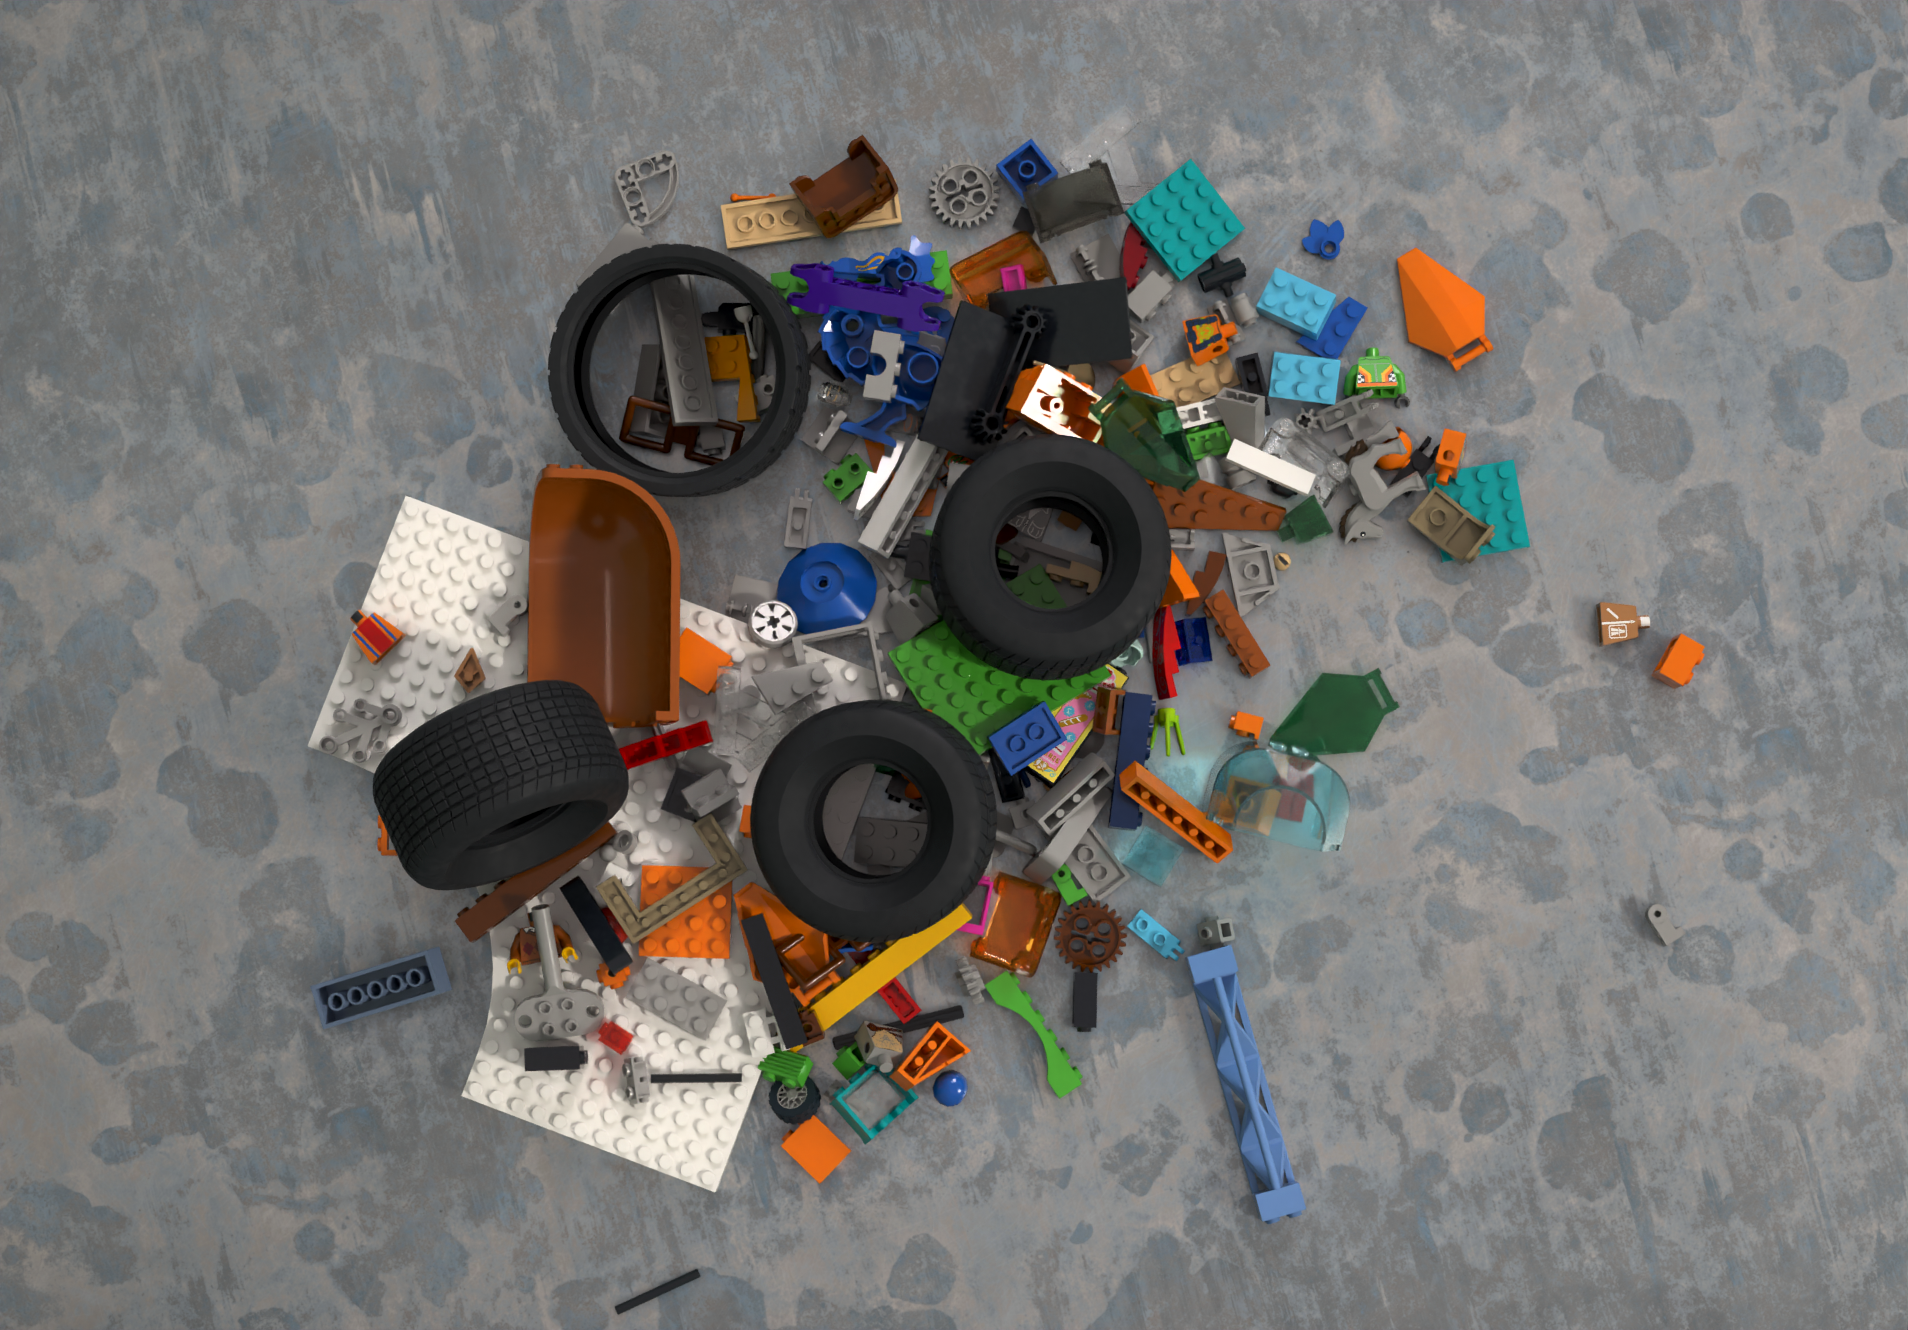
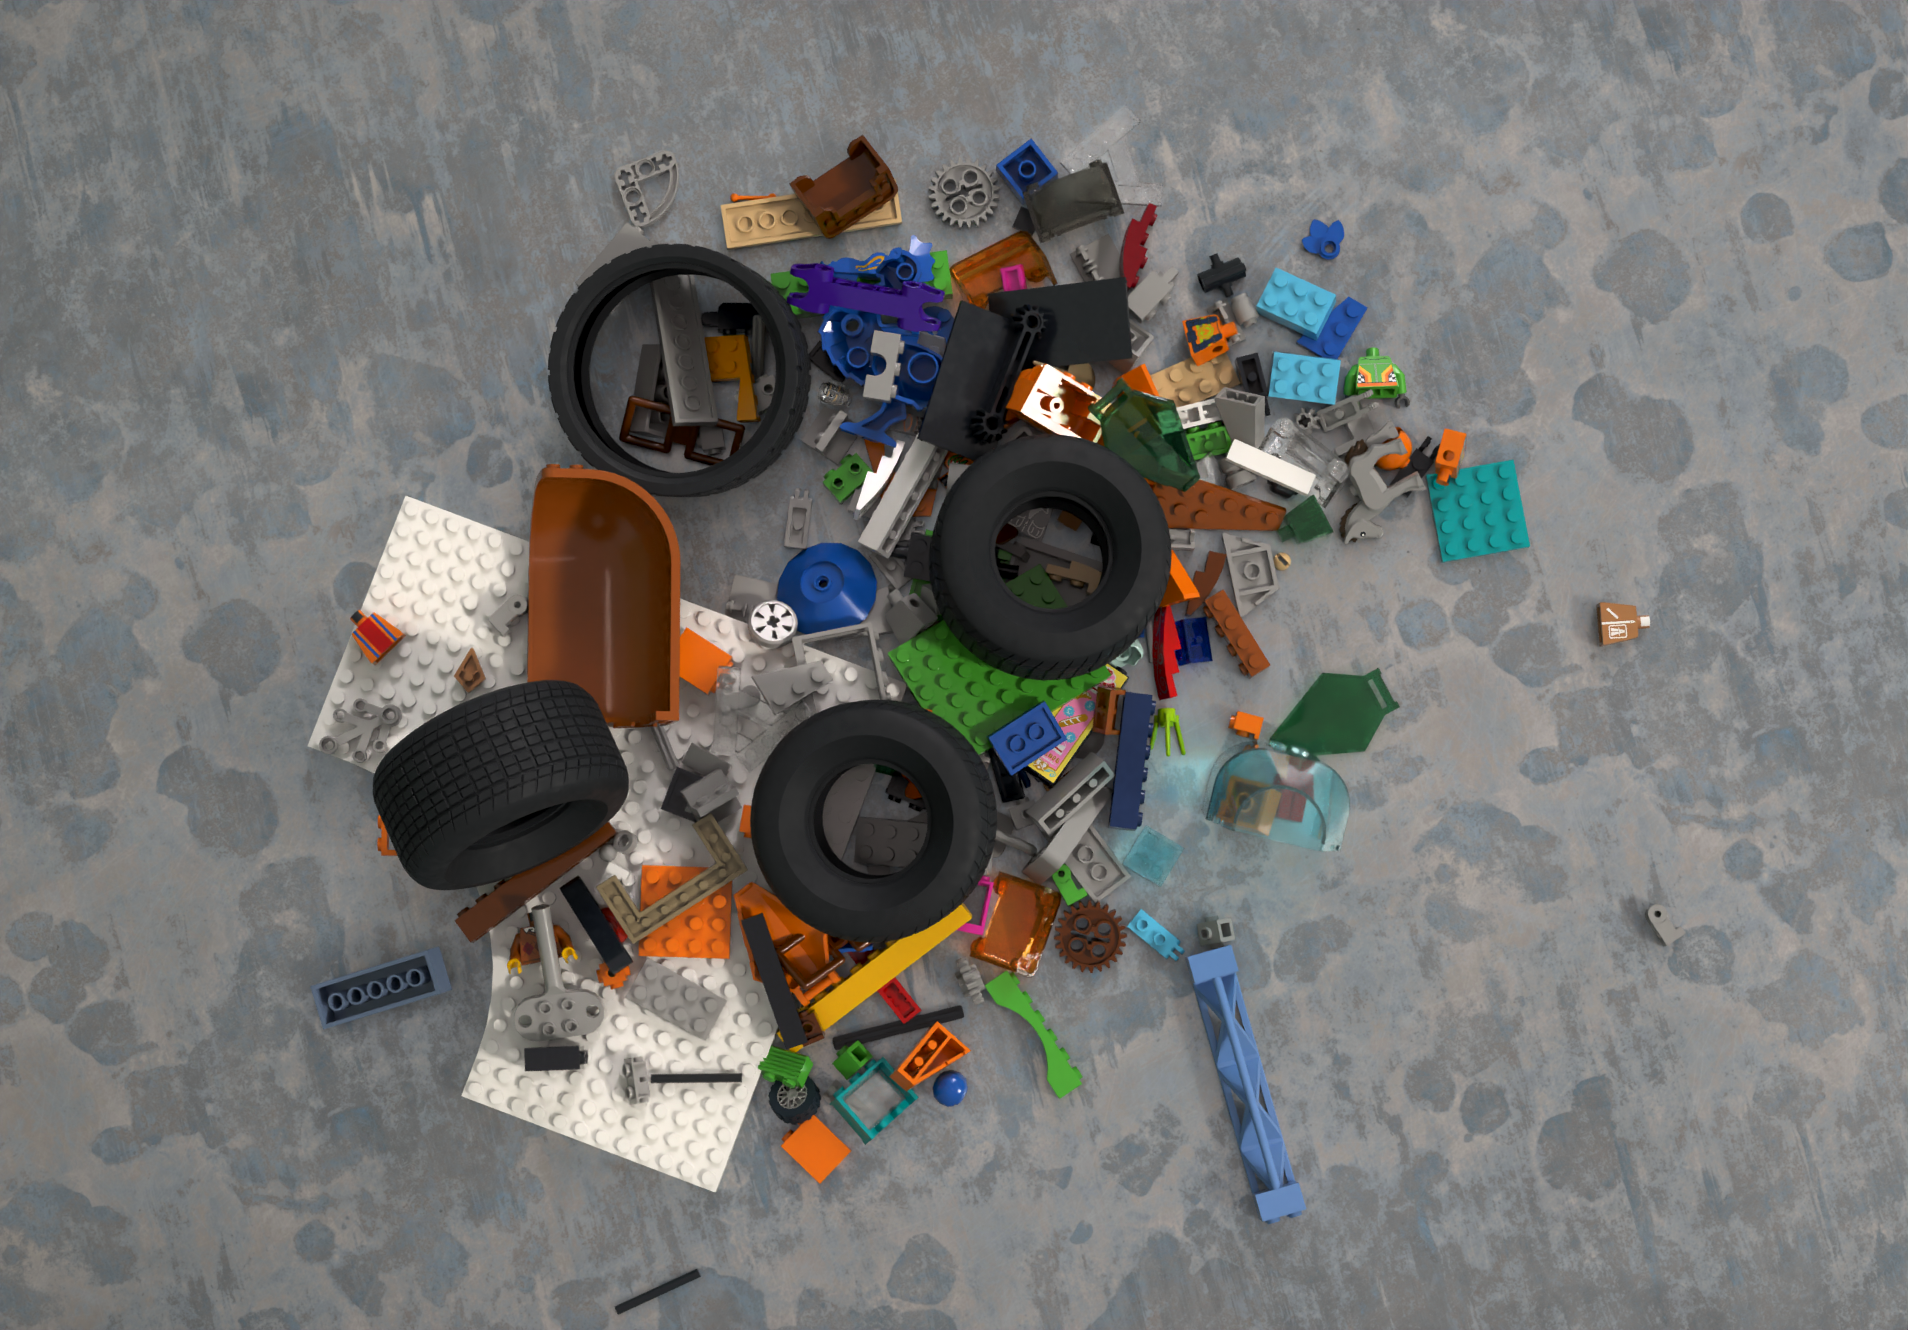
clear red brick [598,1021,635,1055] -> none
red slope [619,720,713,770] -> none
white hinge [734,305,758,360] -> none
white plate [743,1009,789,1058] -> none
light grey torso [854,1021,903,1073] -> none
black window [1072,972,1098,1032] -> none
orange brick [1119,761,1233,864] -> none
teal plate [1124,159,1245,282] -> none
orange windscreen [1396,248,1494,372] -> none
dark tan bracket [1406,486,1496,566] -> none
orange brick [1651,633,1705,689] -> none

